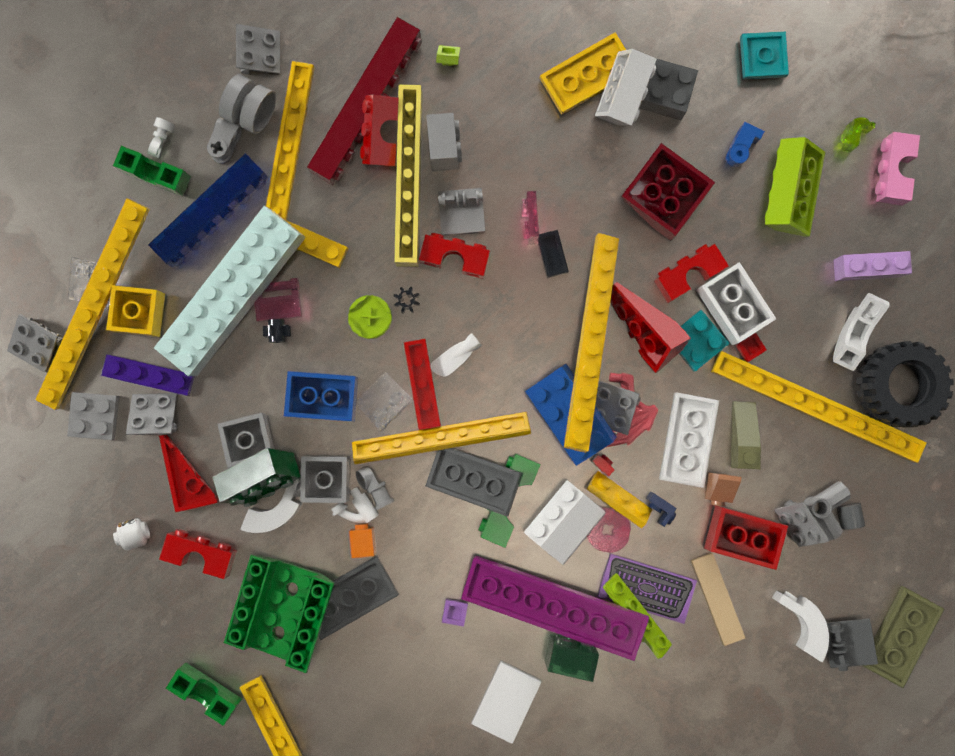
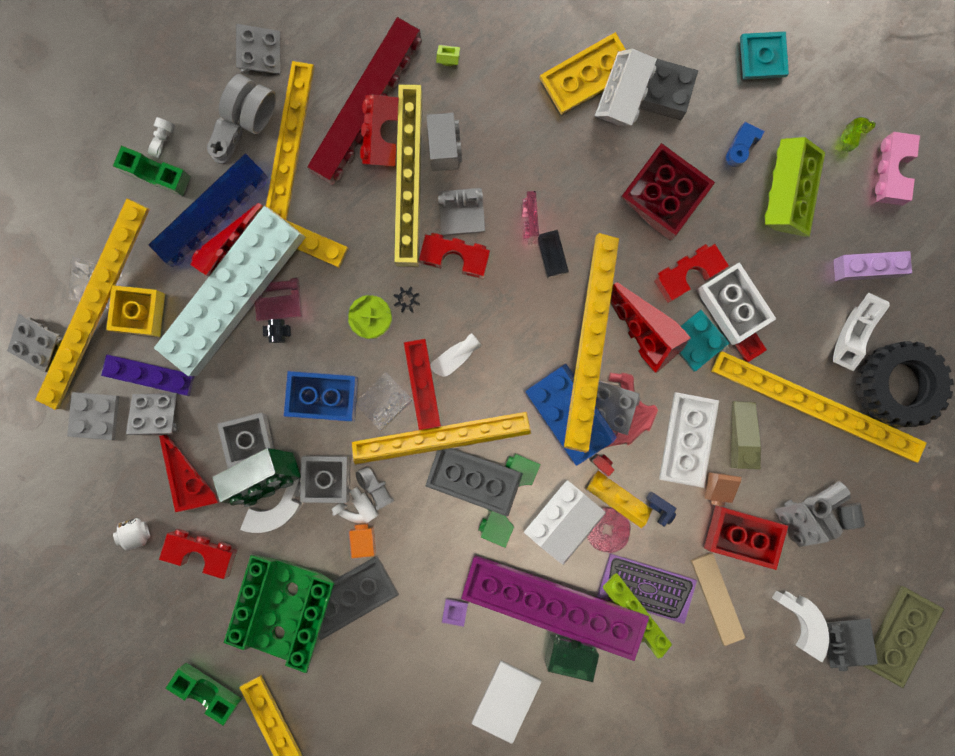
none -> red wedge [190,203,263,277]

